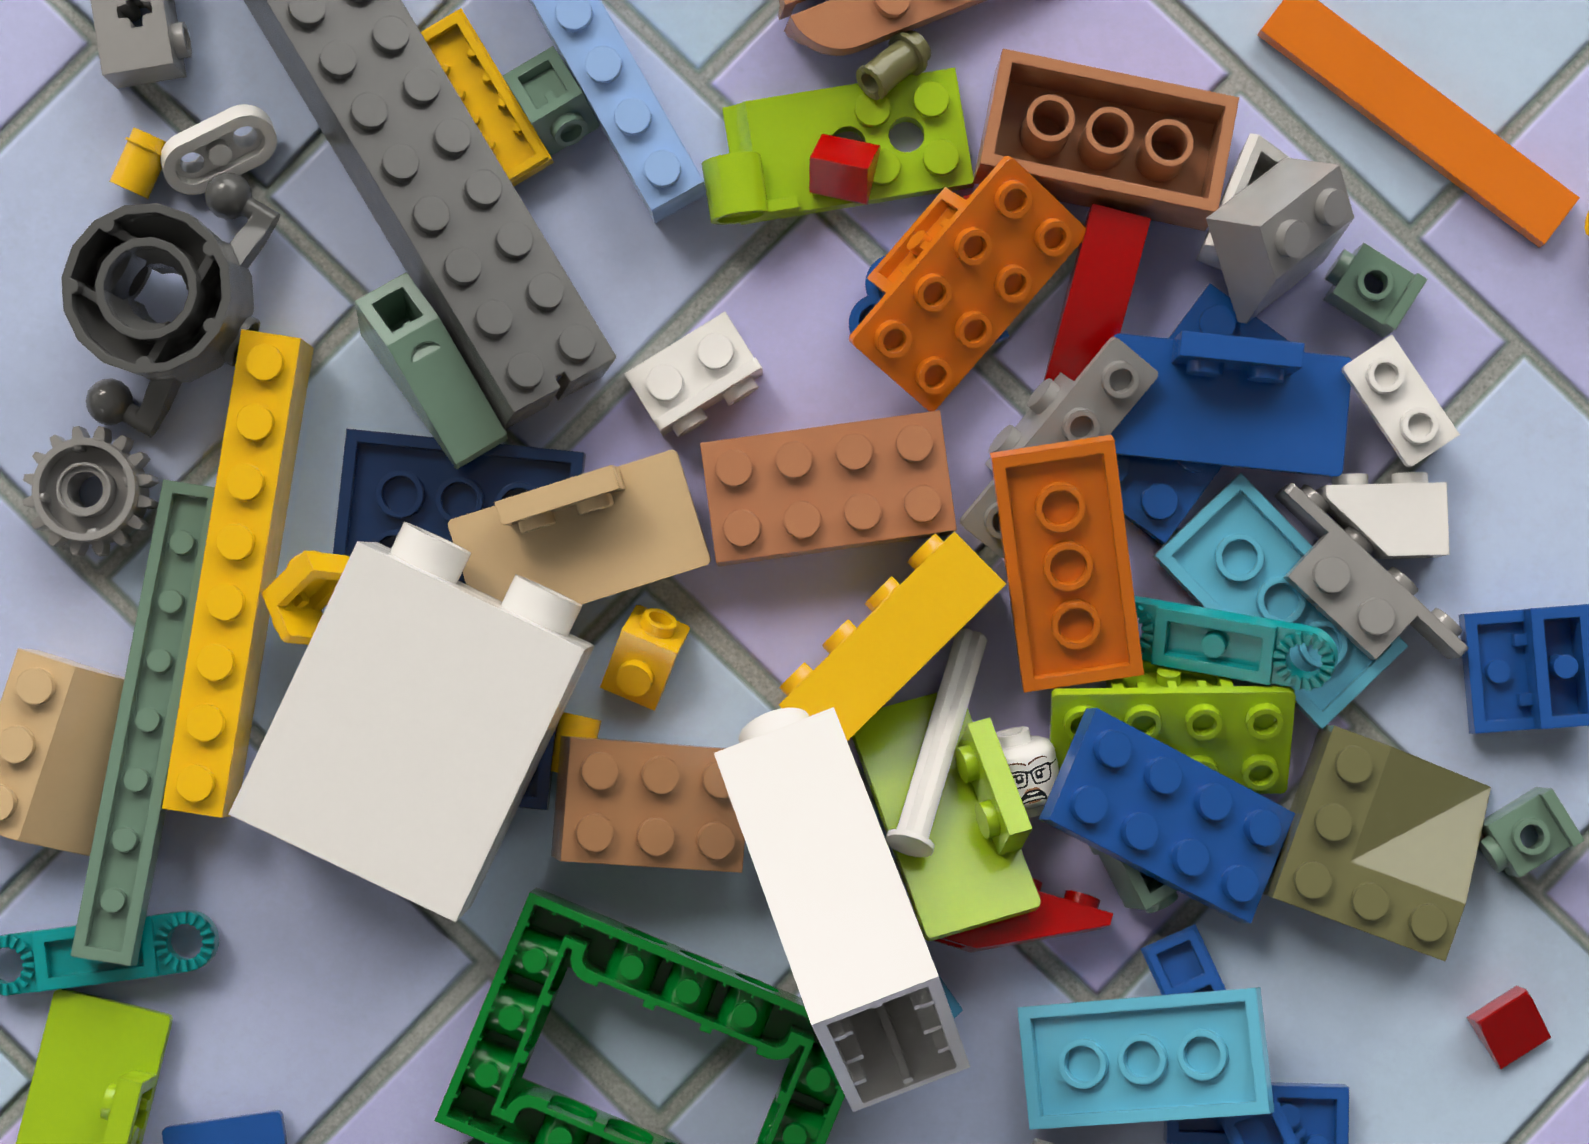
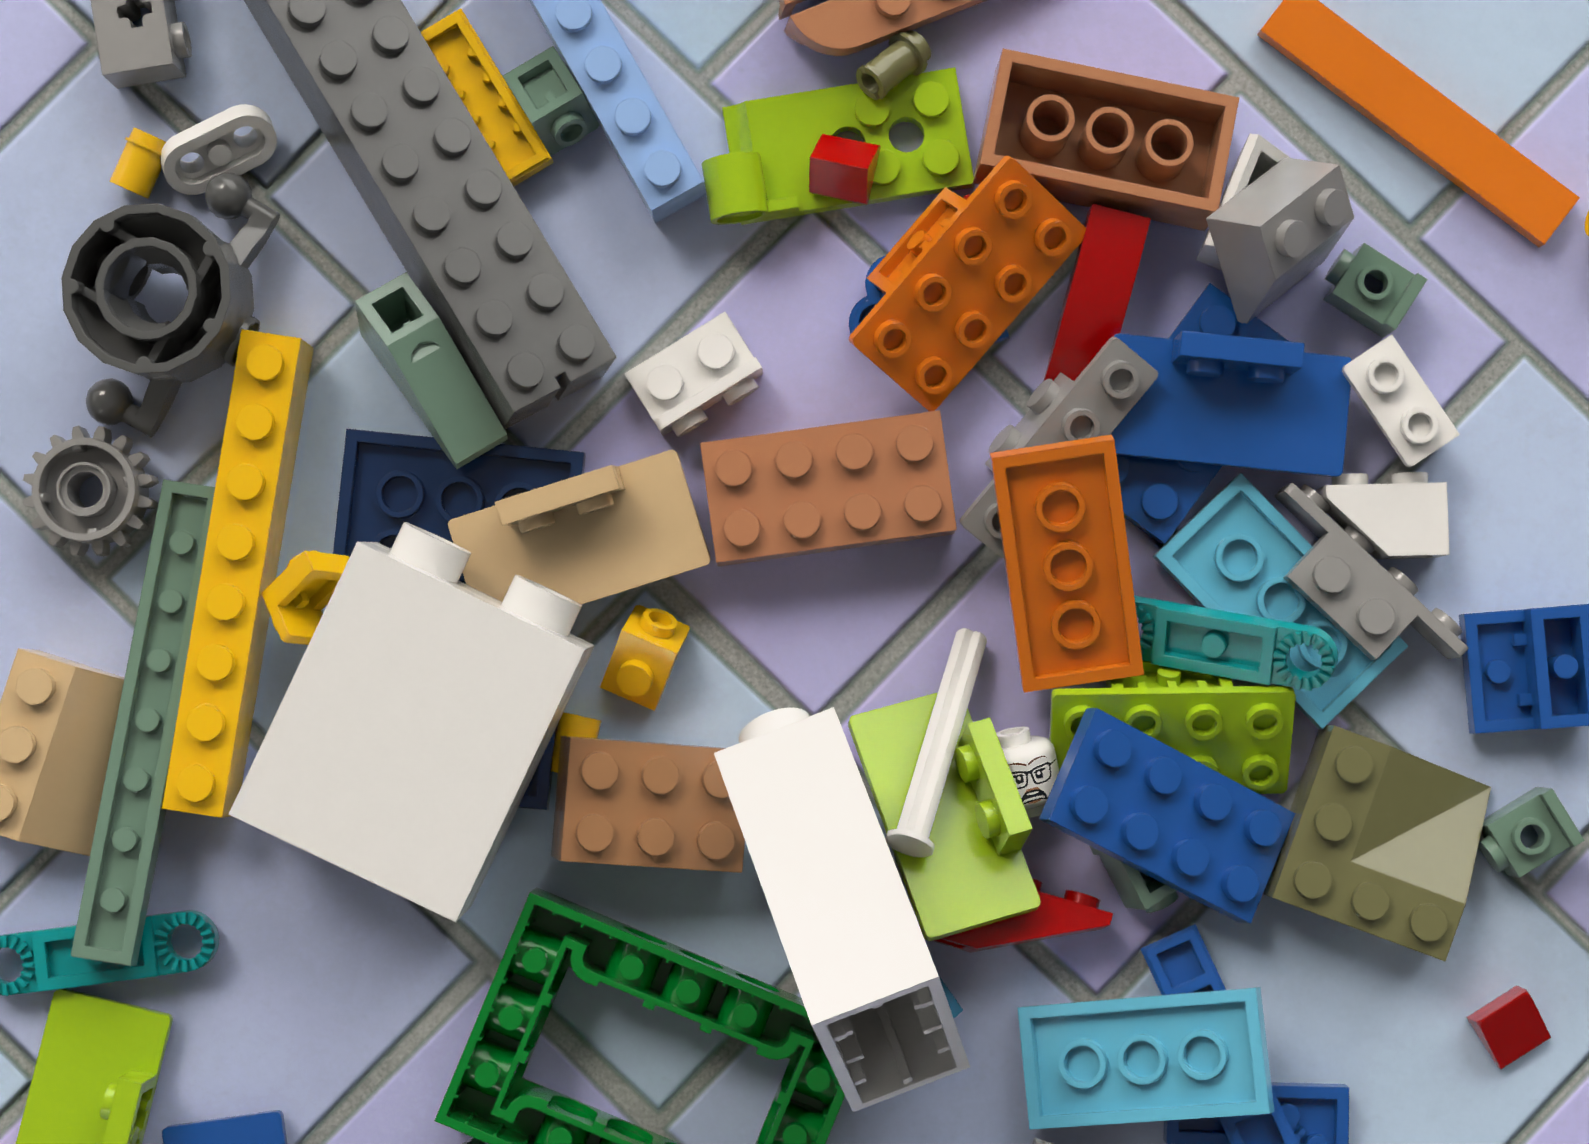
yellow piece [779,531,1006,741] -> none

